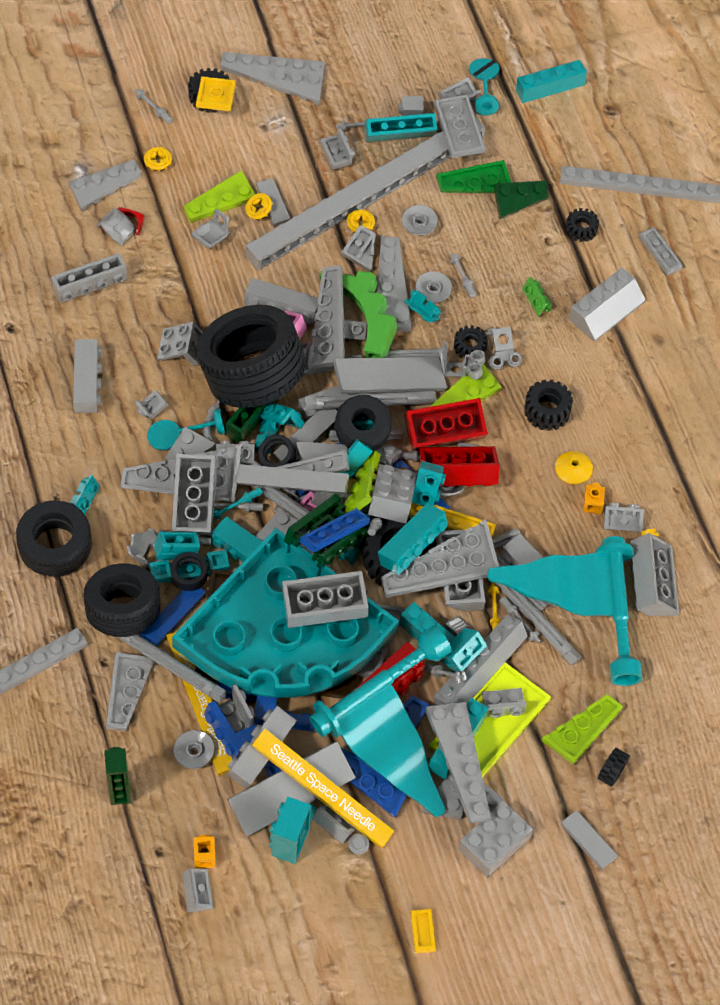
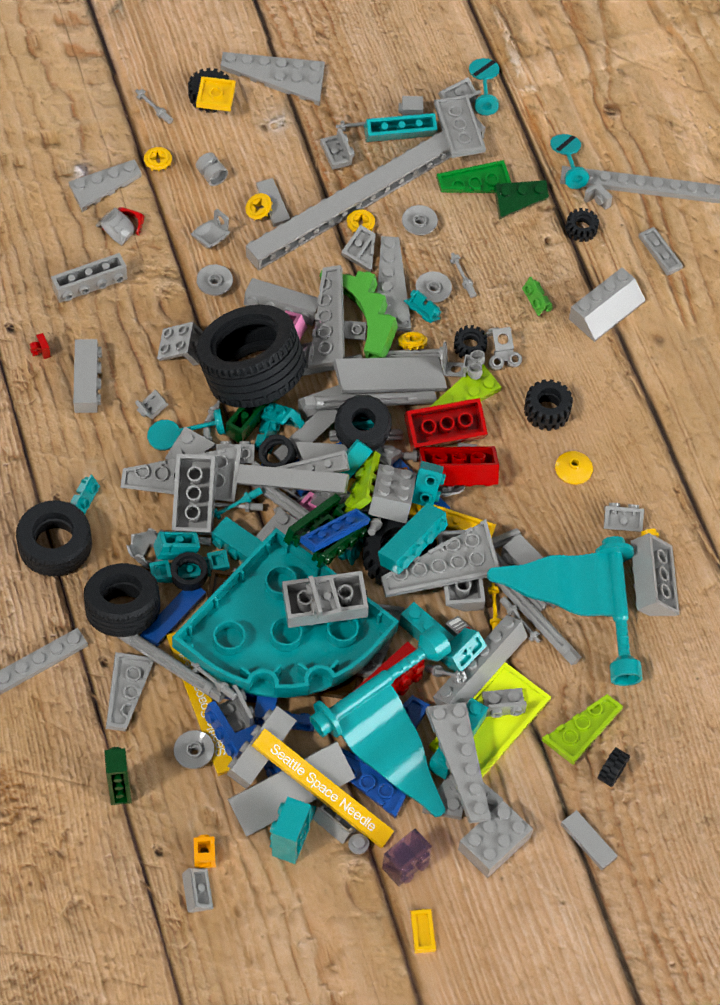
lime wing [183,170,255,223] -> none
teal brick [515,60,587,103] -> none
light orange brick [583,483,605,514] -> none
none -> red tile [29,333,51,359]
none -> light grey piece [191,662,237,700]
none -> light grey wheel [196,152,228,186]
none -> light grey dish [197,264,233,296]
none -> light grey bracket [305,575,342,620]
none -> clear purple brick [382,828,432,887]
none -> yellow gear [398,332,428,351]
none -> teal piece [550,134,589,189]
none -> light grey bracket [584,183,613,210]

